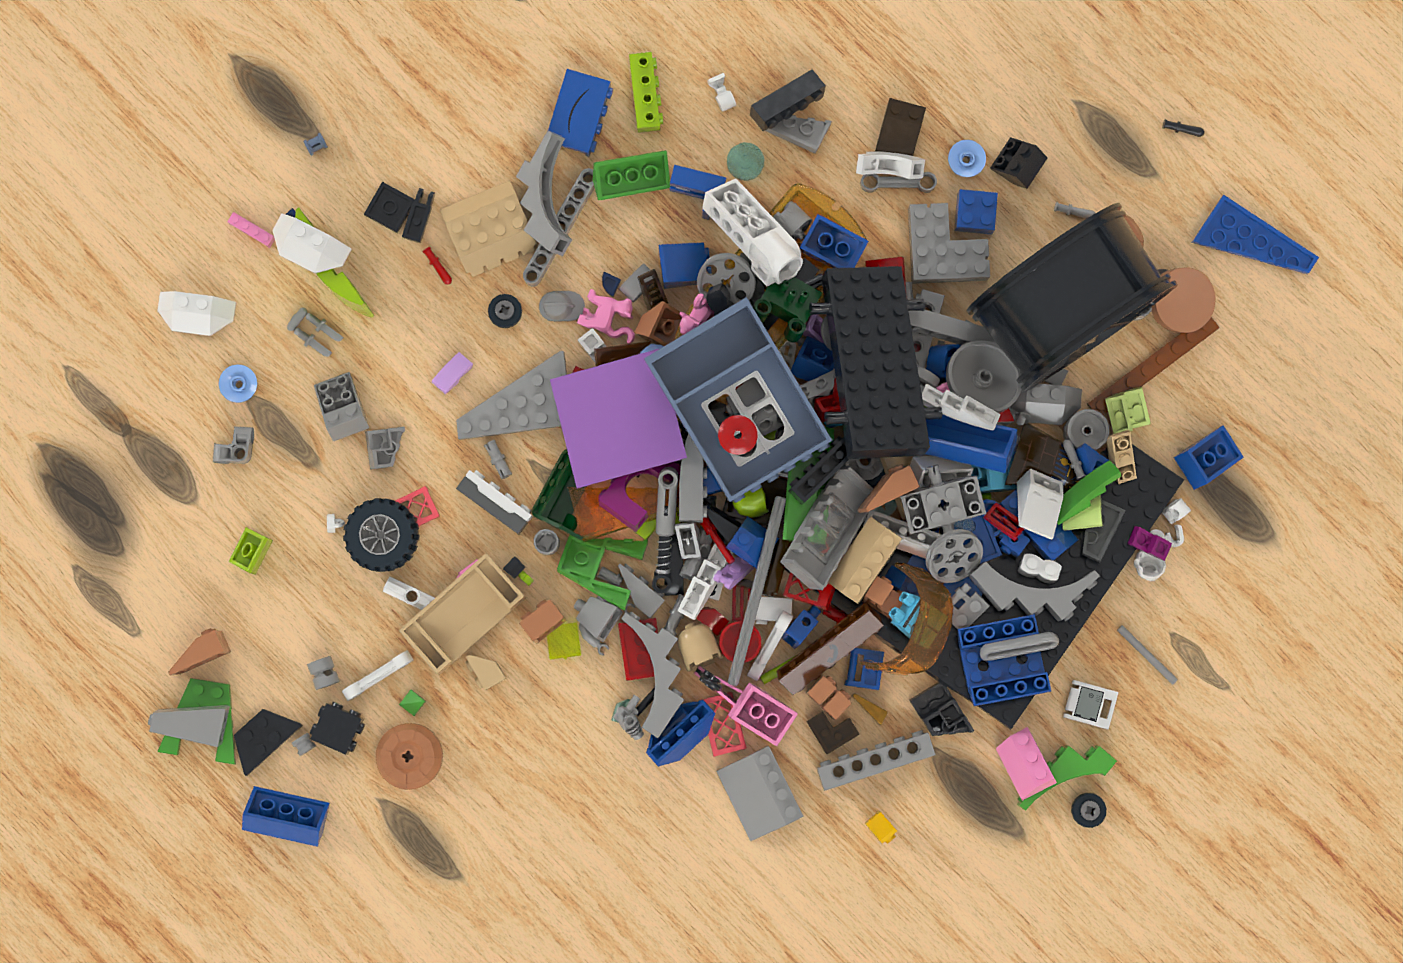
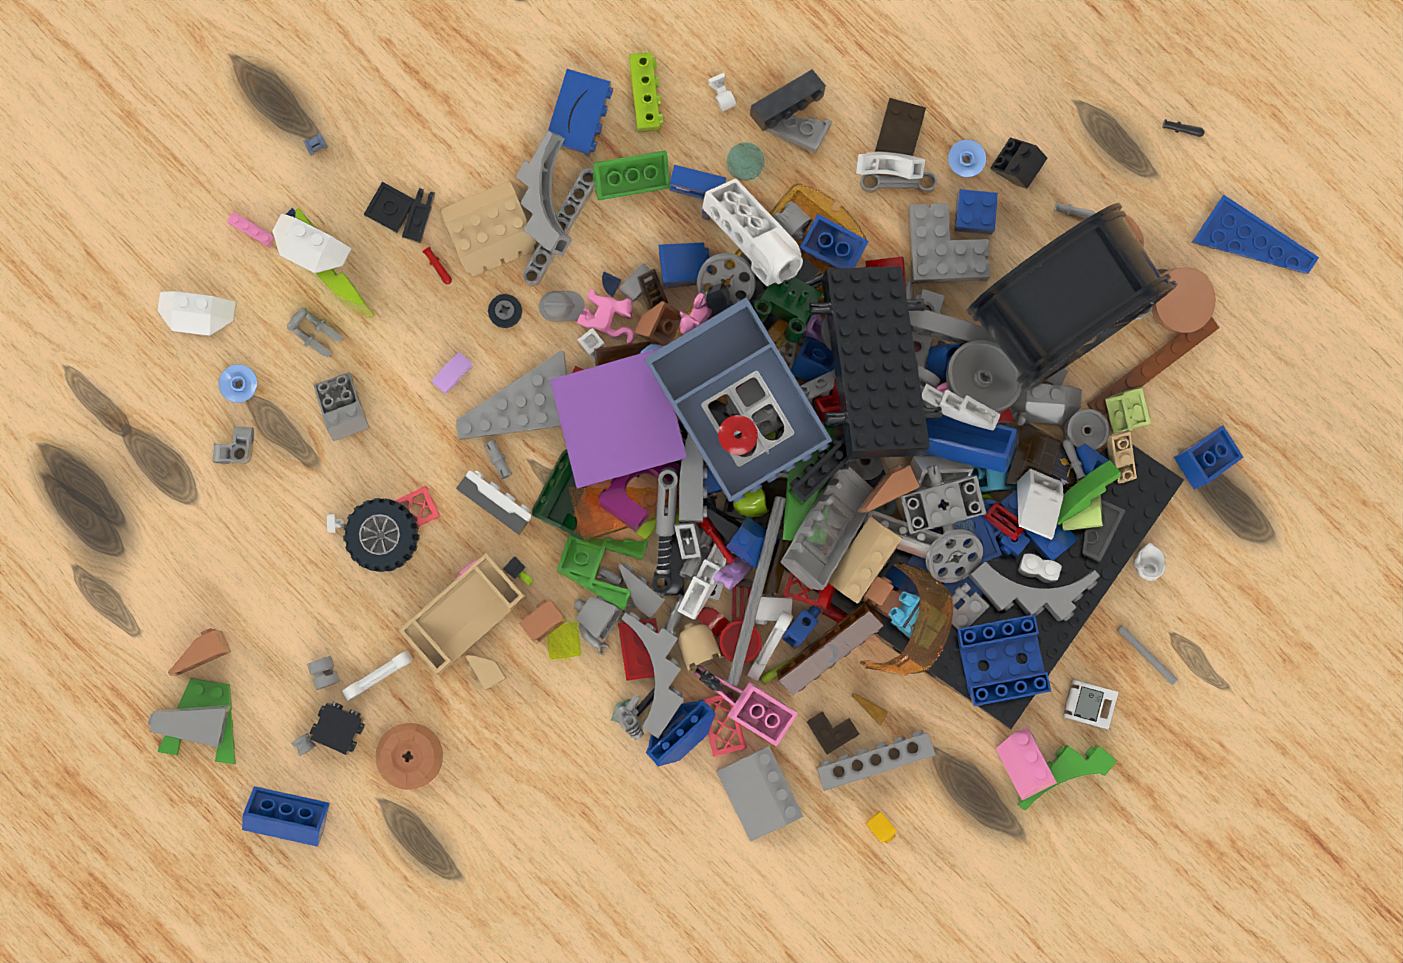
lime slope [229,527,273,575] -> none
black wing [234,709,303,776] -> none
light grey slope [365,427,405,470] -> none
white piece [383,577,435,610] -> none
bright green slope [399,690,426,716] -> none
light grey wheel [534,529,560,555] -> none
nougat piece [806,676,852,720] -> none
blue plate [844,648,884,690] -> none
black slope [909,682,974,736] -> none
light grey piece [980,632,1059,661] -> none
black wheel [1071,793,1107,828] -> none
magenta slope [1127,526,1172,561] -> none
white leg [1149,525,1184,547] -> none
white leg [1162,498,1191,525] -> none

